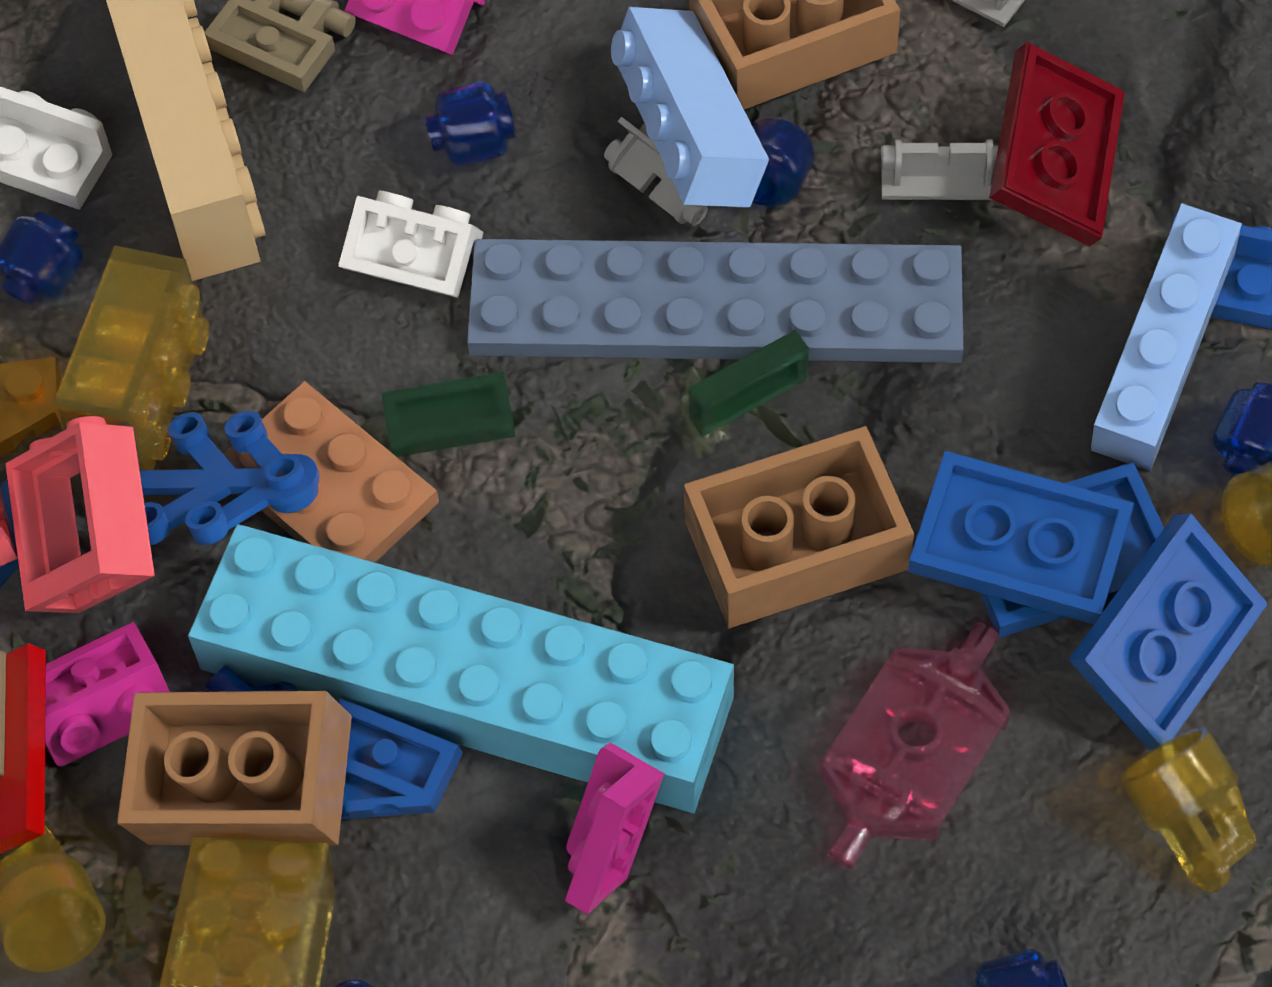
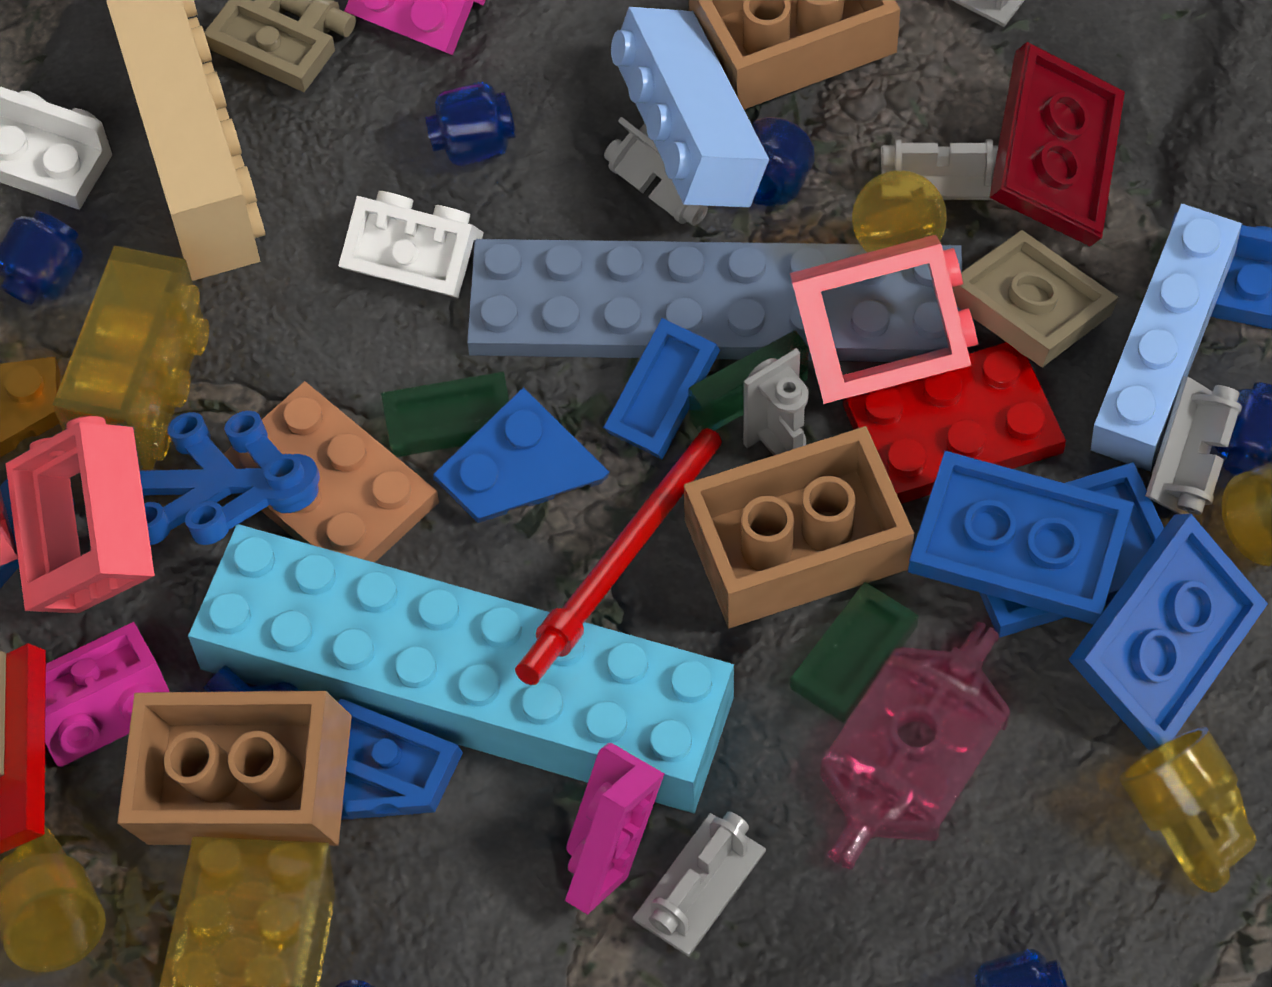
none -> blue wing [433,387,610,523]
none -> red bar [515,428,722,685]
none -> blue tile [603,318,720,459]
none -> light grey hinge [633,812,766,957]
none -> light grey hinge [743,348,808,455]
none -> coral window [790,235,978,404]
none -> clear green tile [790,582,919,723]
none -> red plate [843,342,1066,504]
none -> clear yellow piece [852,171,947,253]
none -> dark tan plate [952,230,1119,367]
none -> light grey hinge [1145,376,1242,515]

